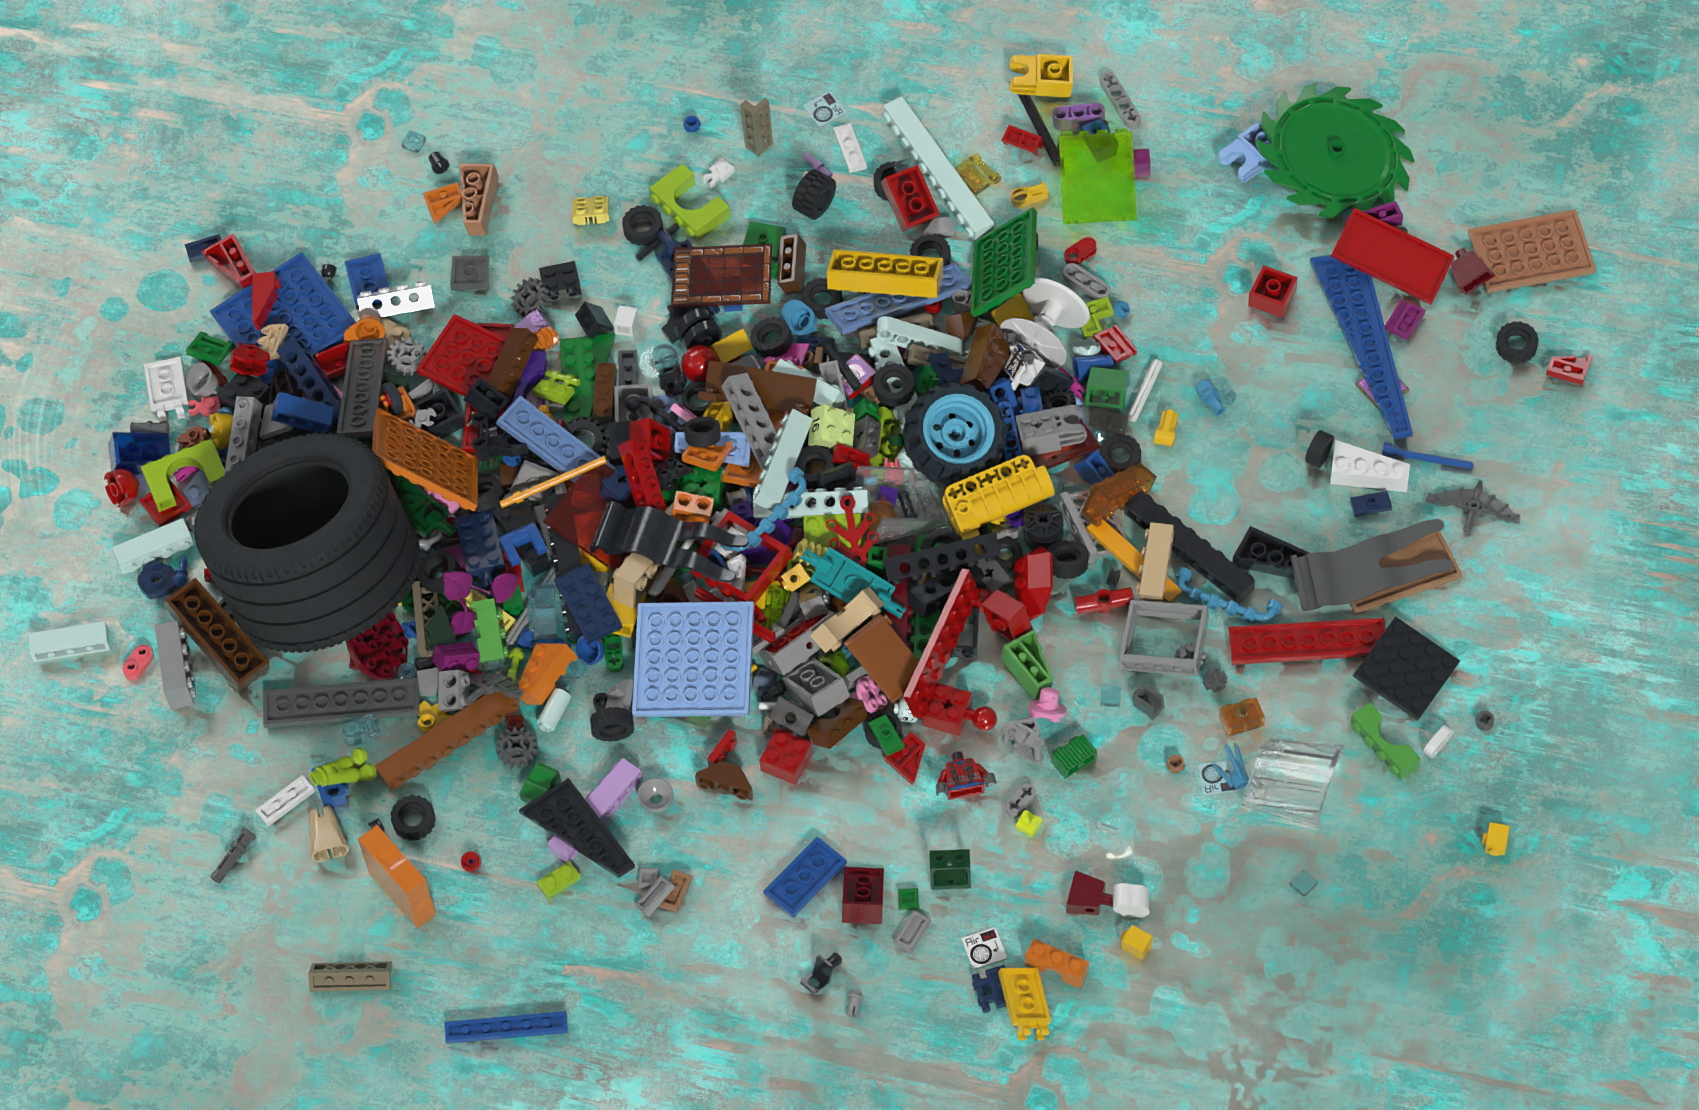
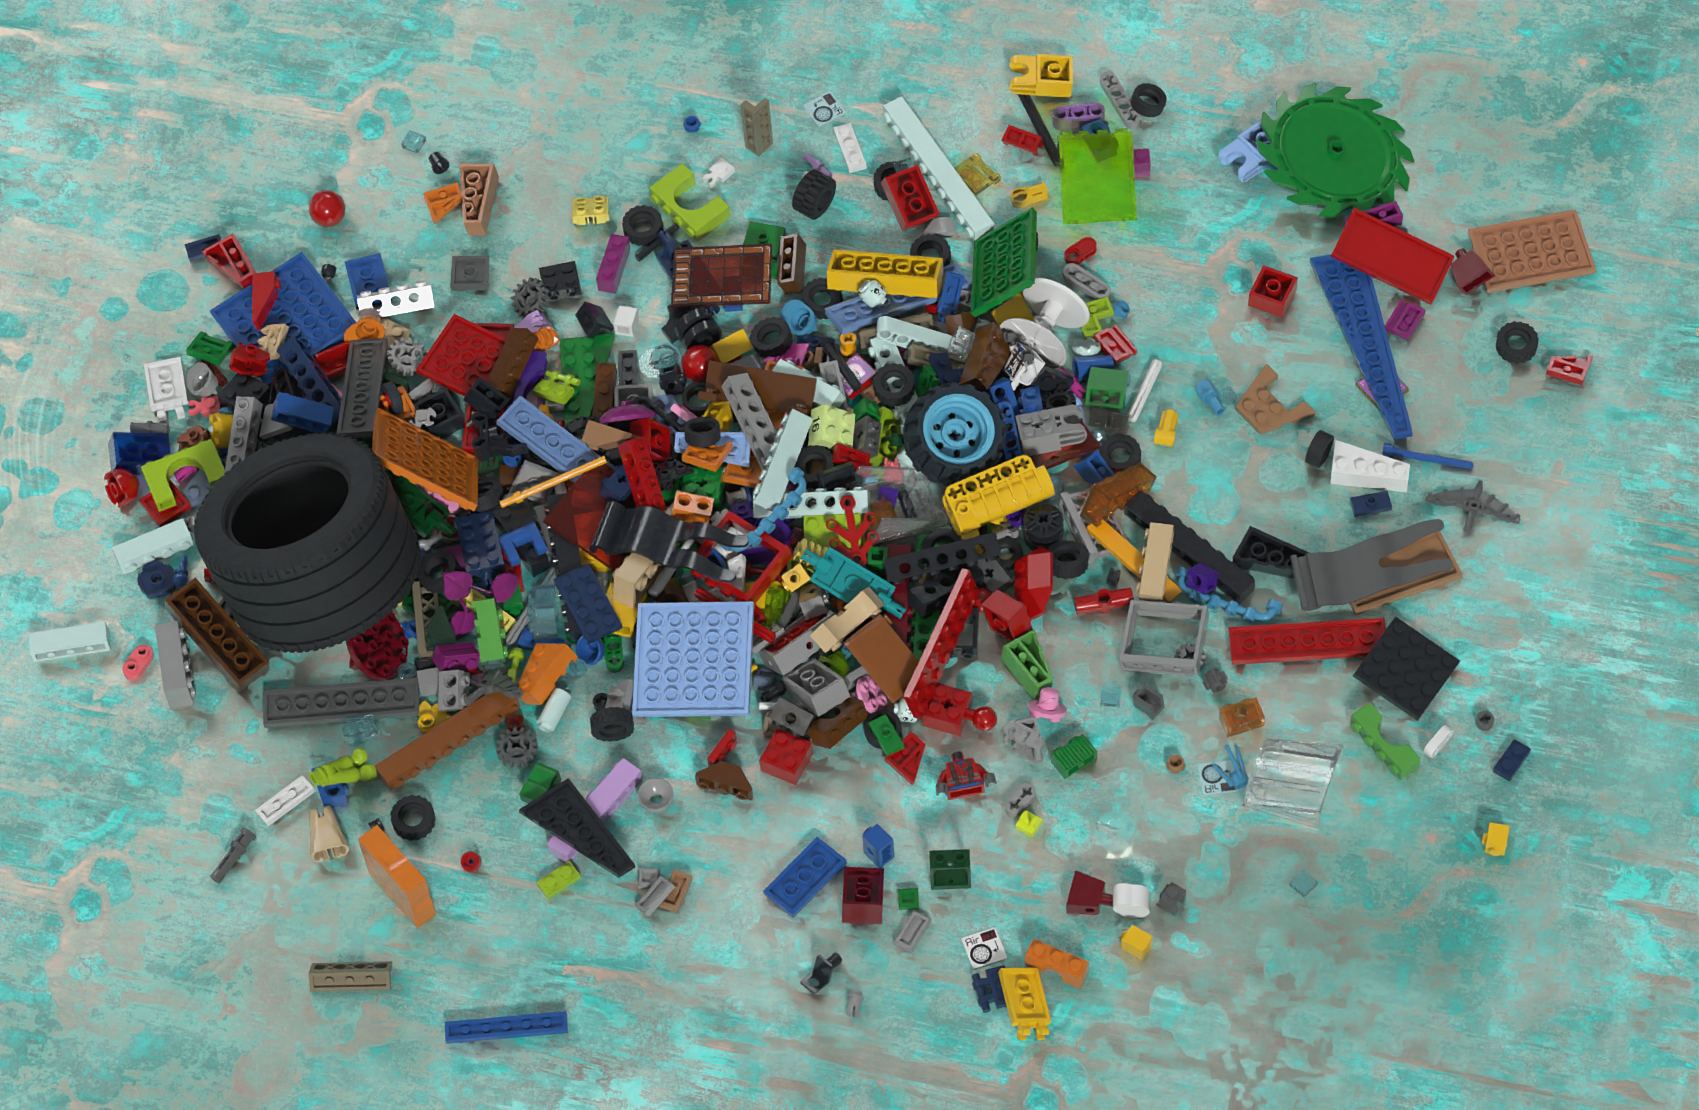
none -> red piece [308,190,346,227]
none -> medium nougat slope [581,420,640,451]
none -> magenta brick [596,234,631,294]
none -> magenta dish [599,401,656,423]
none -> light orange bush [840,332,857,357]
none -> light aqua head [859,280,887,308]
none -> blue brick [862,824,895,868]
none -> blue hinge [937,271,964,323]
none -> clear brick [947,326,975,360]
none -> black tyre [1130,83,1167,117]
none -> dark grey window [1156,882,1186,916]
none -> dark purple brick [1186,563,1219,595]
none -> medium nougat wing [1235,364,1315,434]
none -> dark blue plate [1493,739,1531,782]

